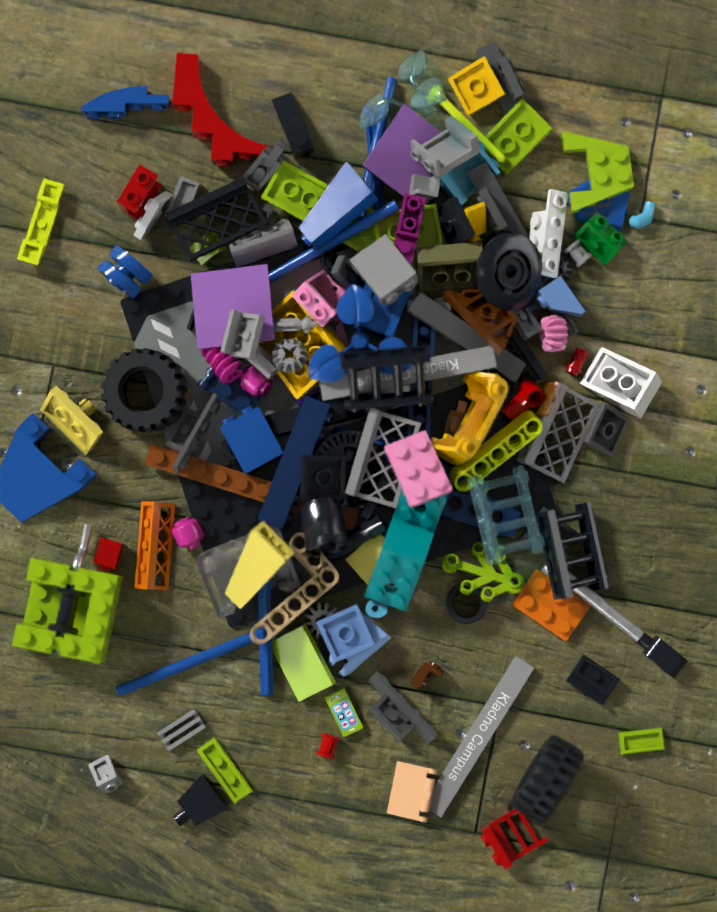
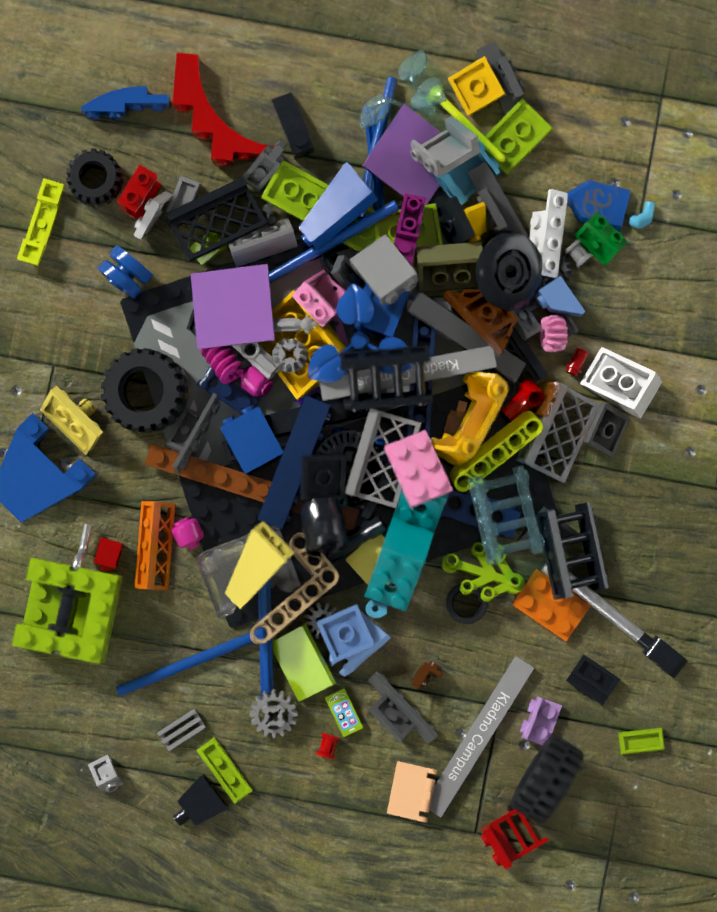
light grey bracket [221,309,265,360] -> none
light grey panel [409,174,441,201] -> none
lime wing [561,132,634,214] -> none
none -> black tyre [66,148,123,207]
none -> light grey gear [250,689,298,738]
none -> lavender bracket [520,696,562,745]

